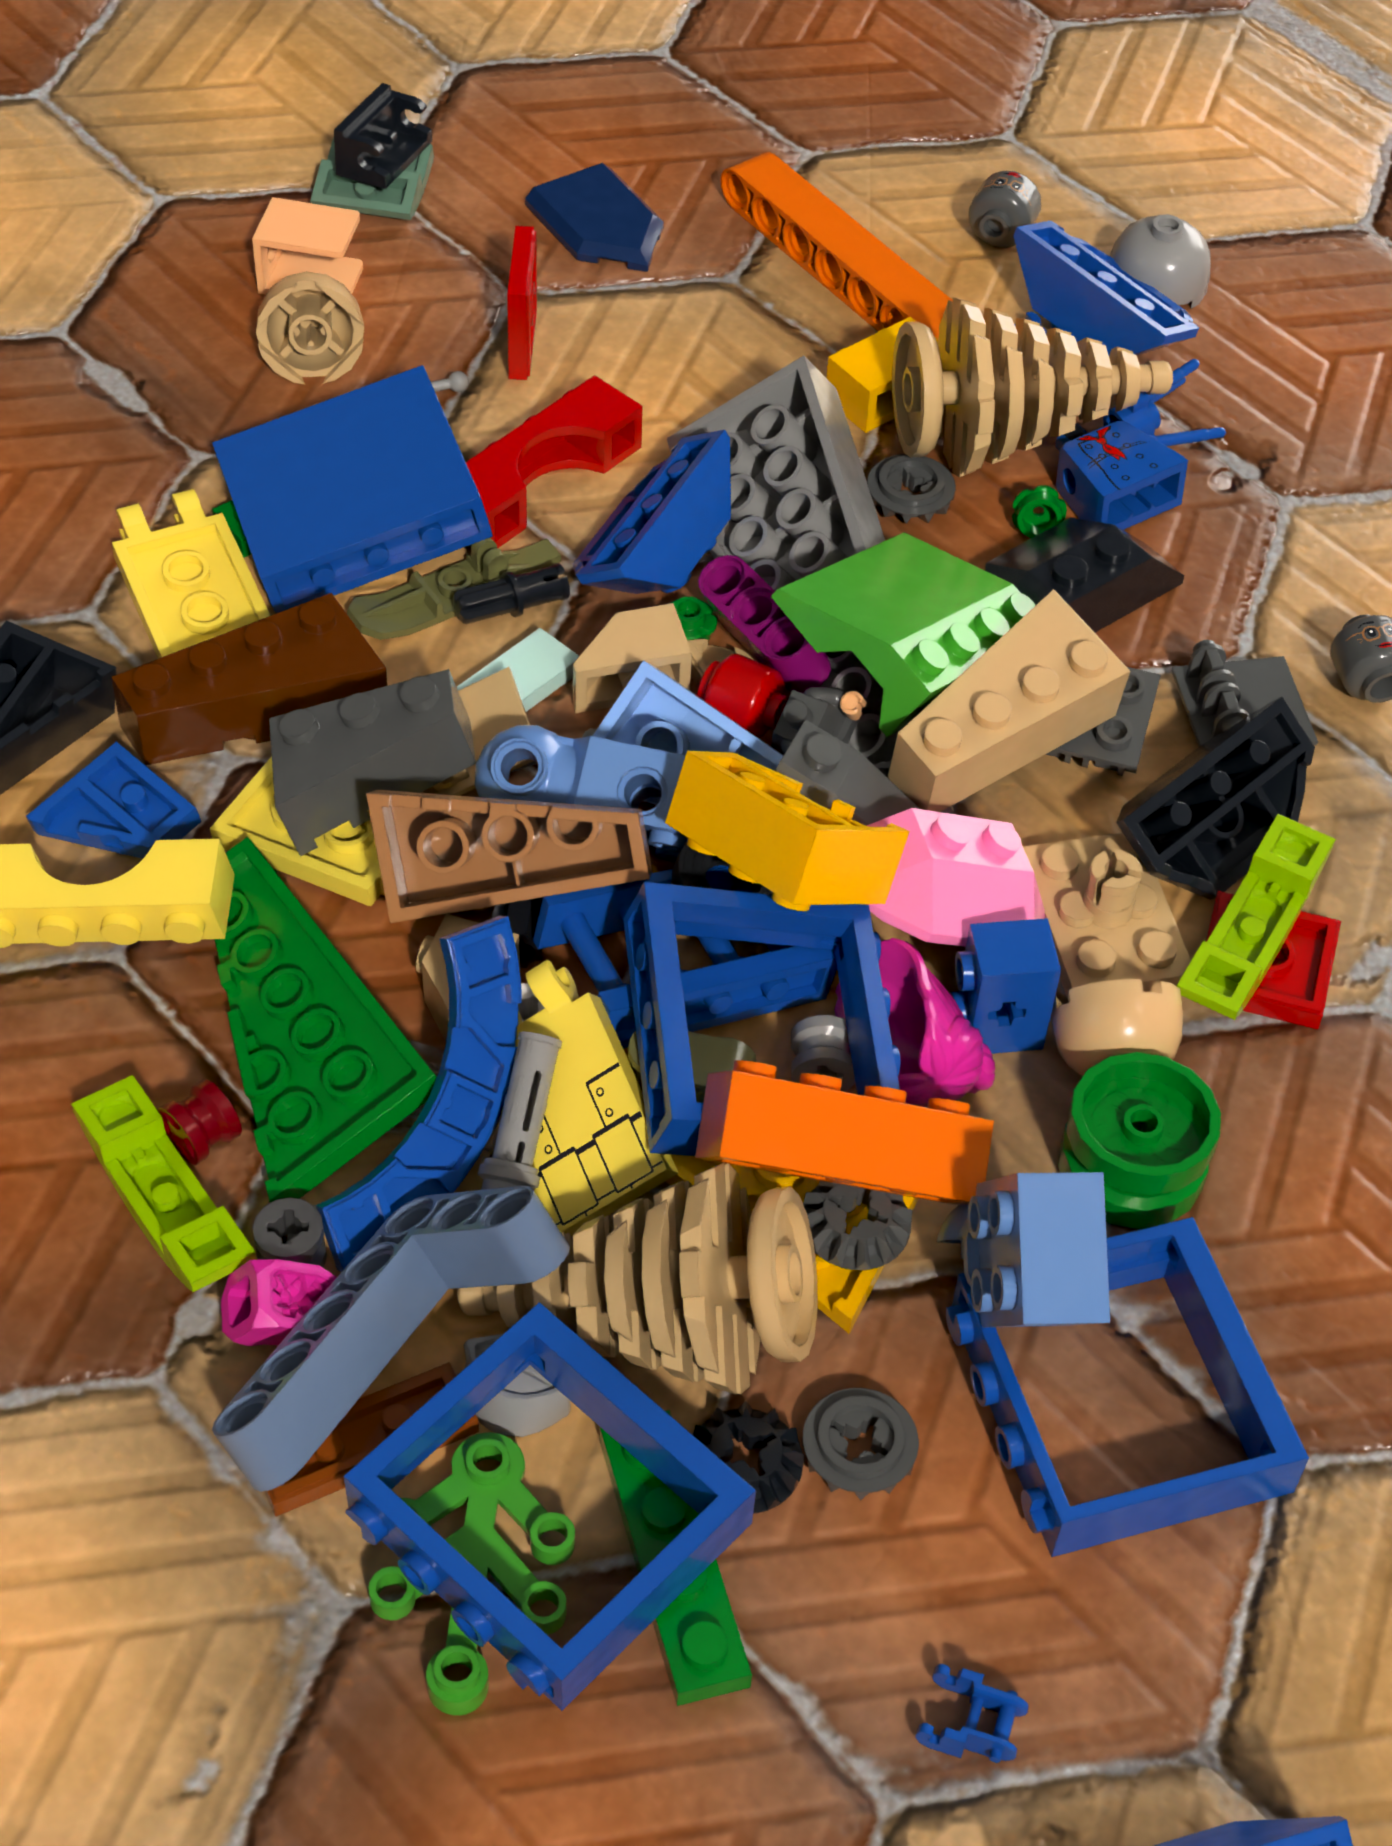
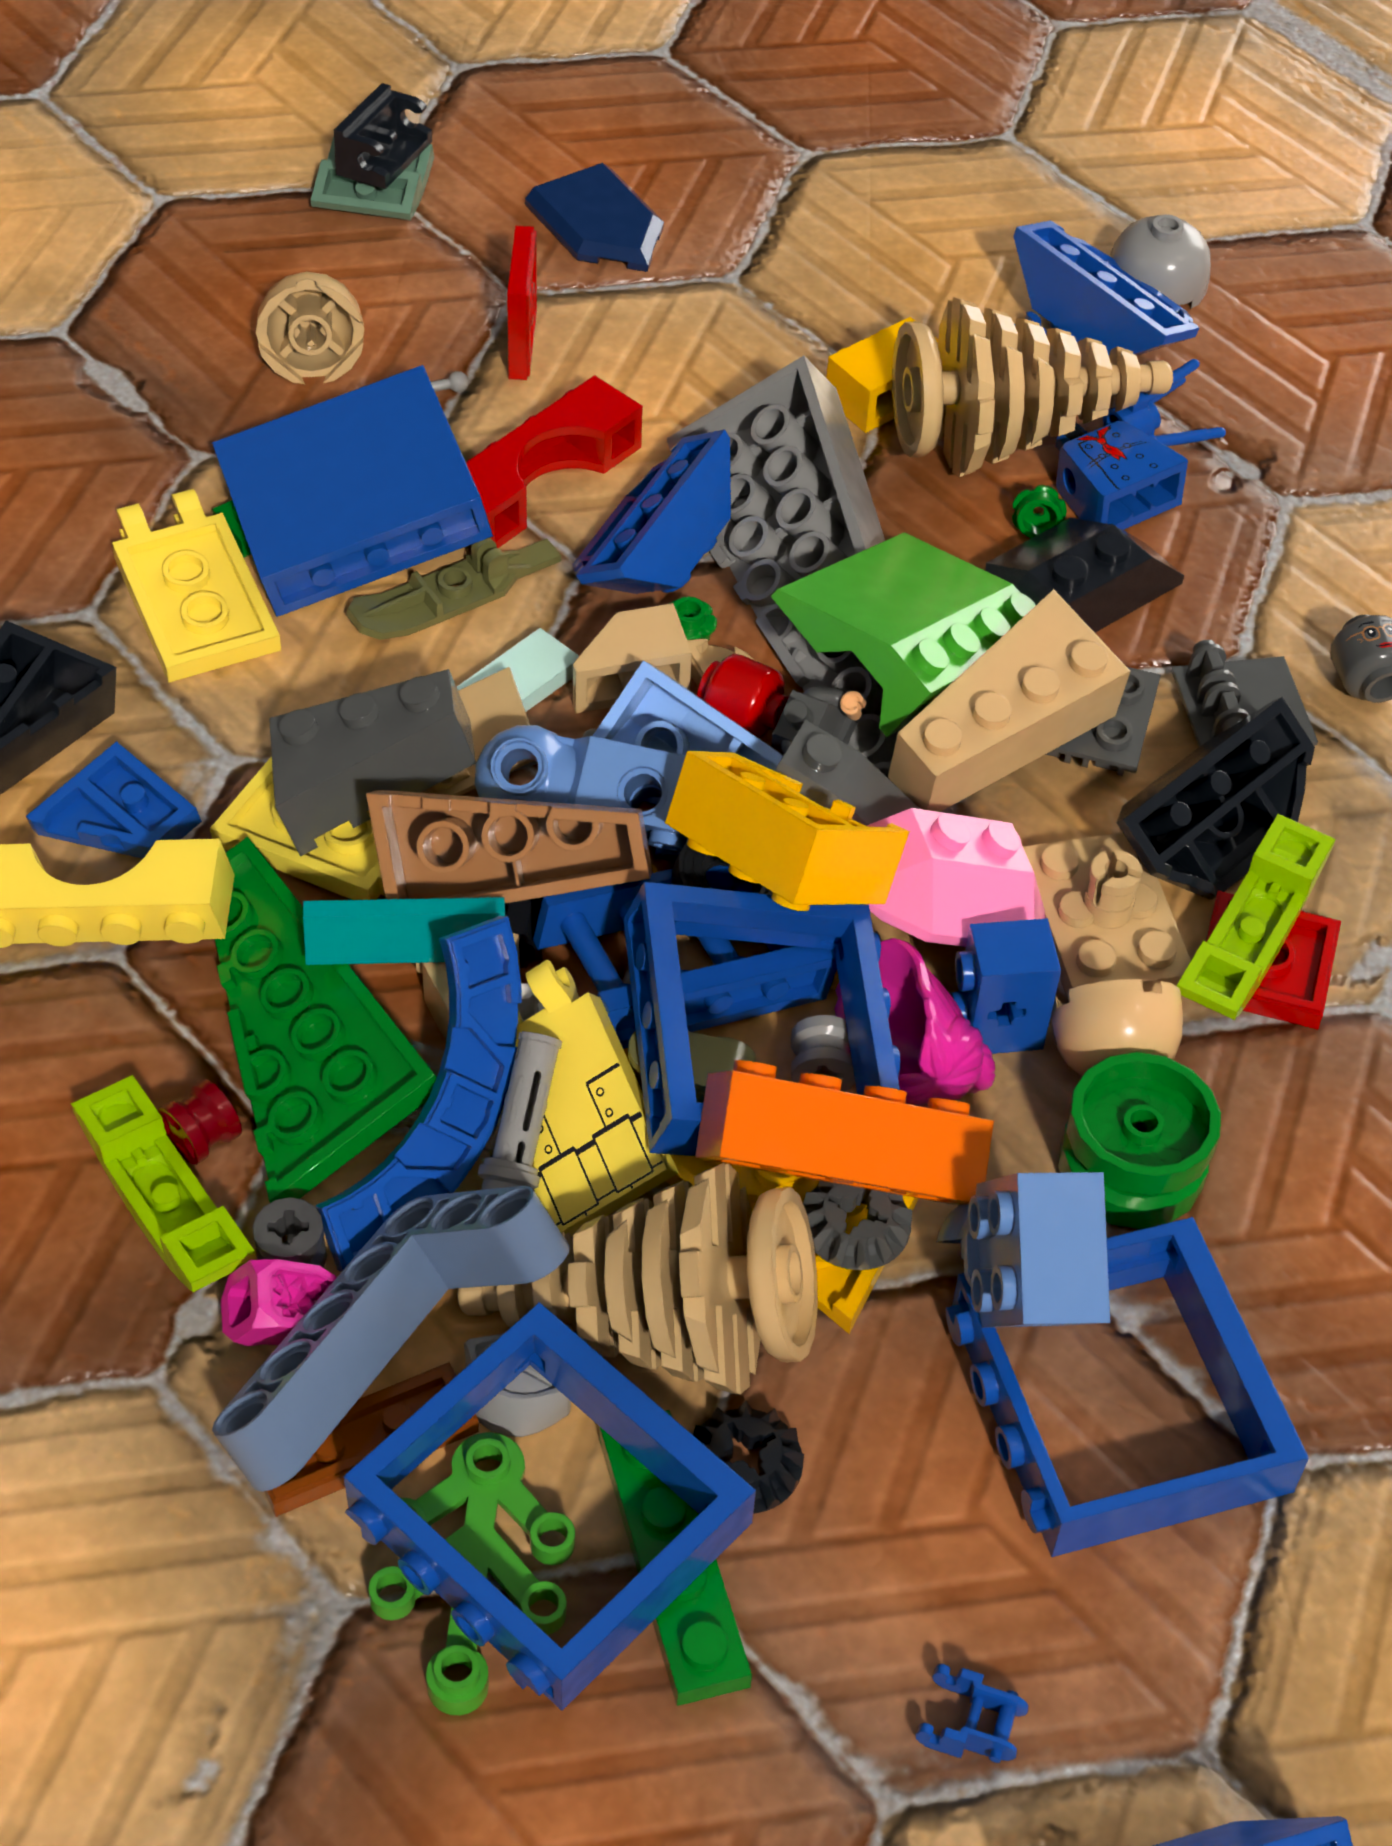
reddish brown wedge [111,593,387,766] -> none
light nougat piece [252,197,363,295] -> none
black axle [453,563,570,624] -> none
magenta beam [698,555,831,693] -> none
orange beam [720,152,953,339] -> none
dark grey gear [801,1388,919,1501] -> none
dark grey gear [867,454,956,524] -> none
dark grey head [969,170,1041,248] -> none
none -> teal tile [303,897,505,965]

